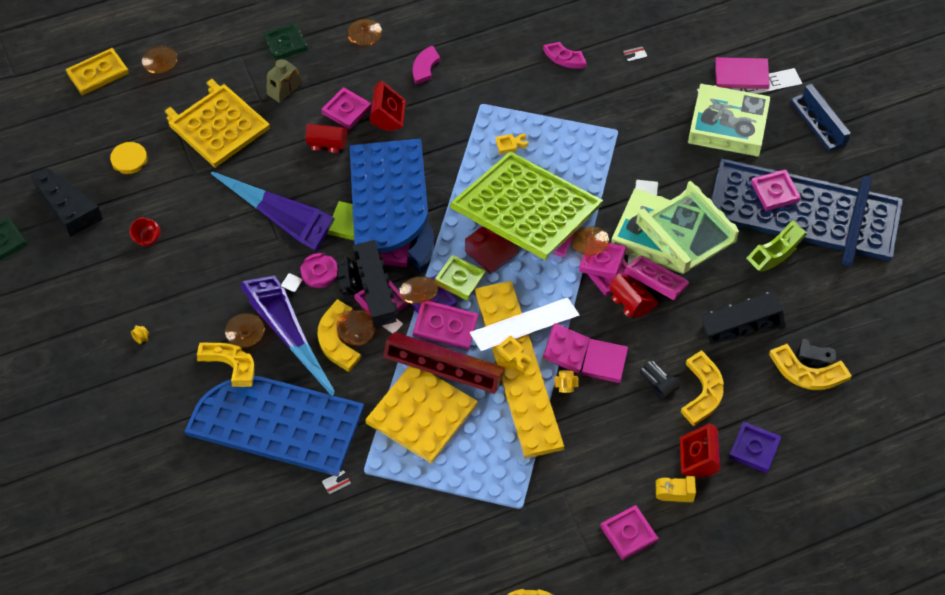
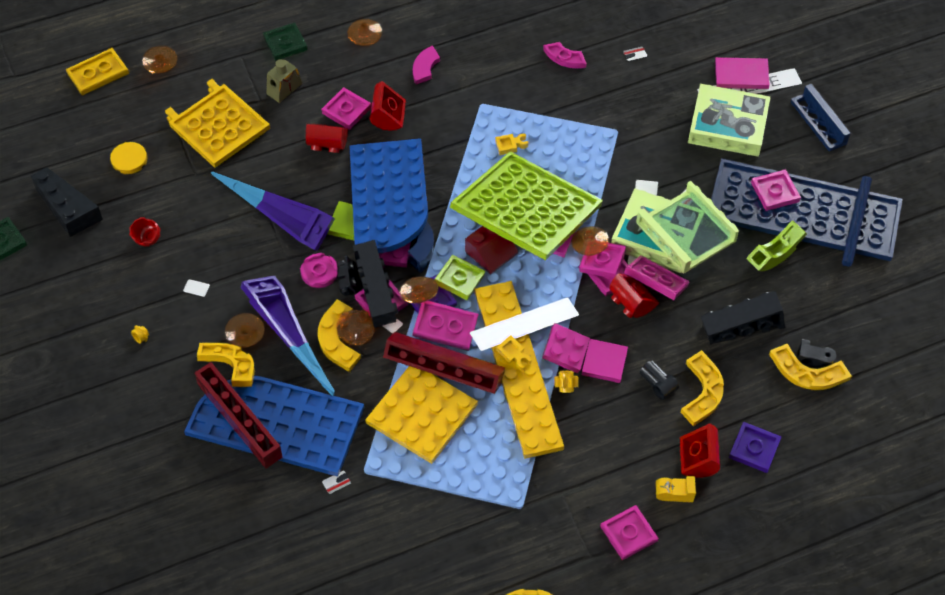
white sticker [281,274,302,292] -> none
none -> white sticker [183,279,210,297]
none -> dark red brick [194,362,283,469]

